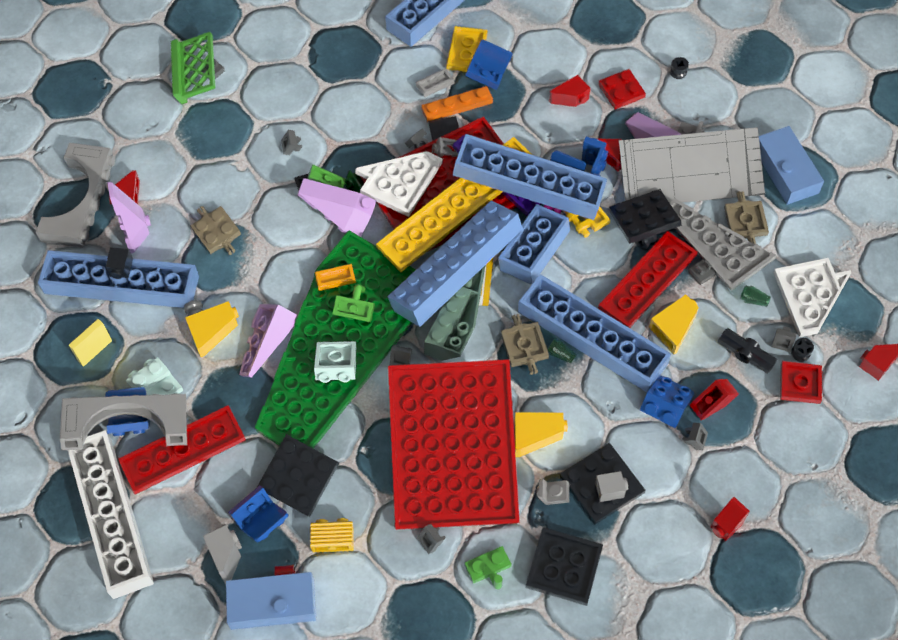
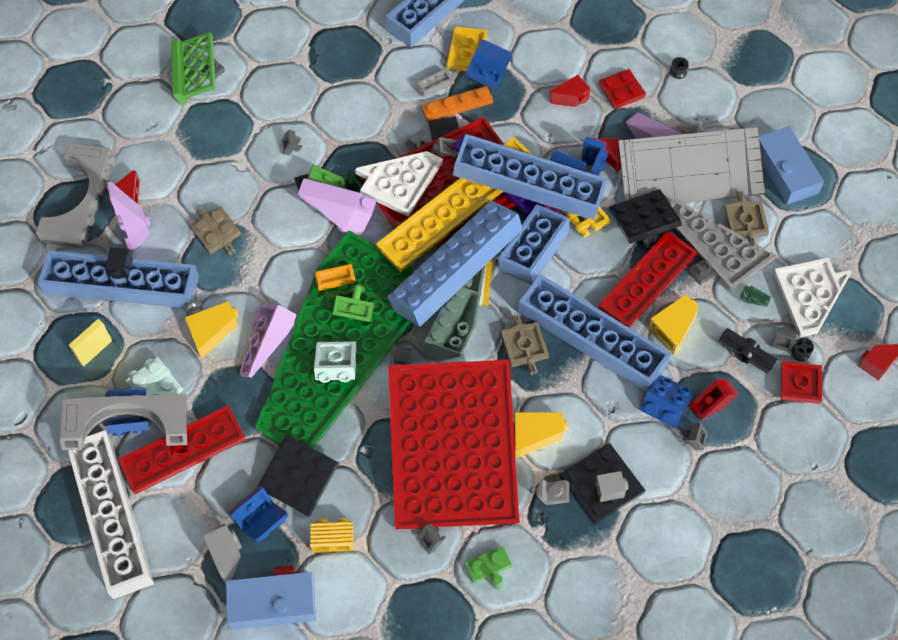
black plate [525,527,603,606] -> none
clear green cone [548,338,577,364] -> none
red slope [710,497,750,541] -> none

